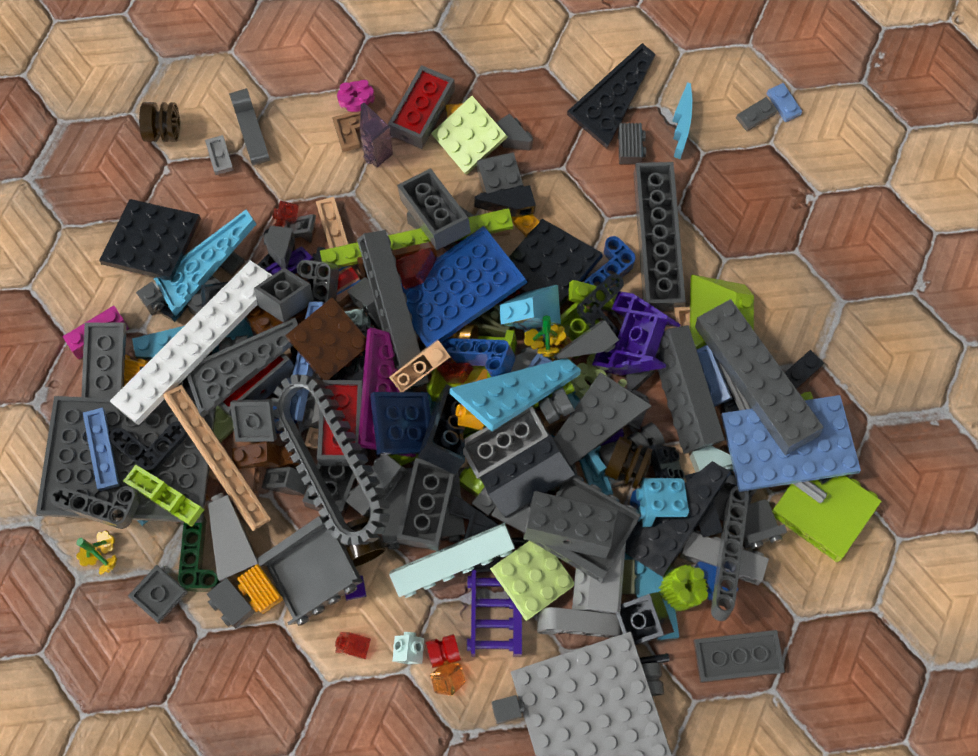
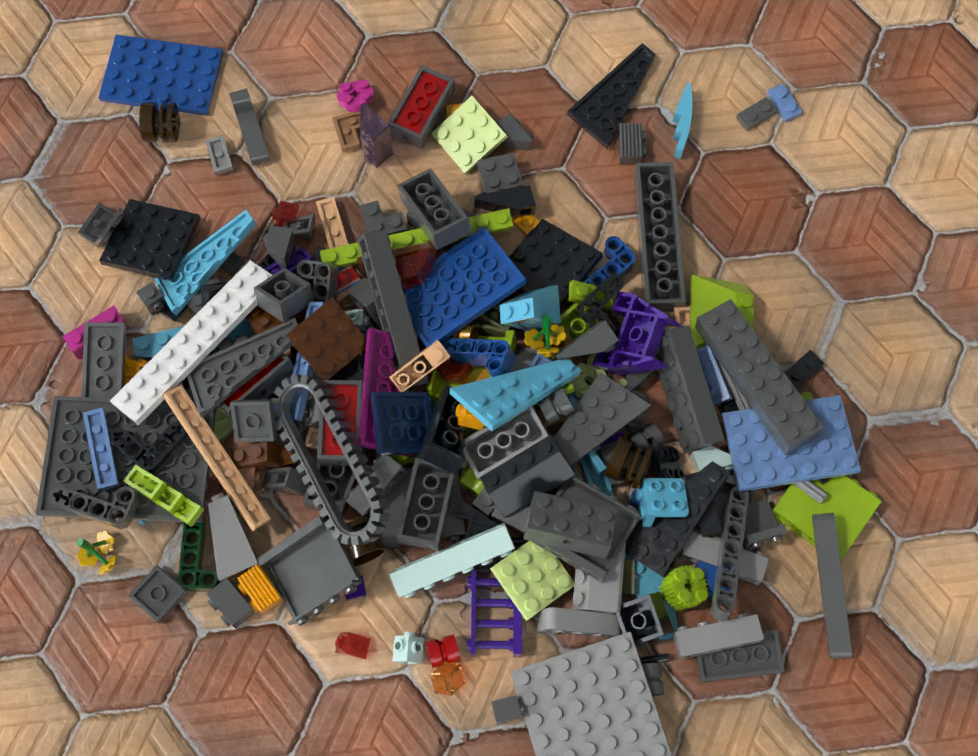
none -> dark grey bracket [77,202,123,247]
none -> blue plate [98,35,223,116]
none -> dark grey brick [360,200,407,236]
none -> light grey brick [672,612,764,660]
none -> dark grey beam [812,513,852,659]

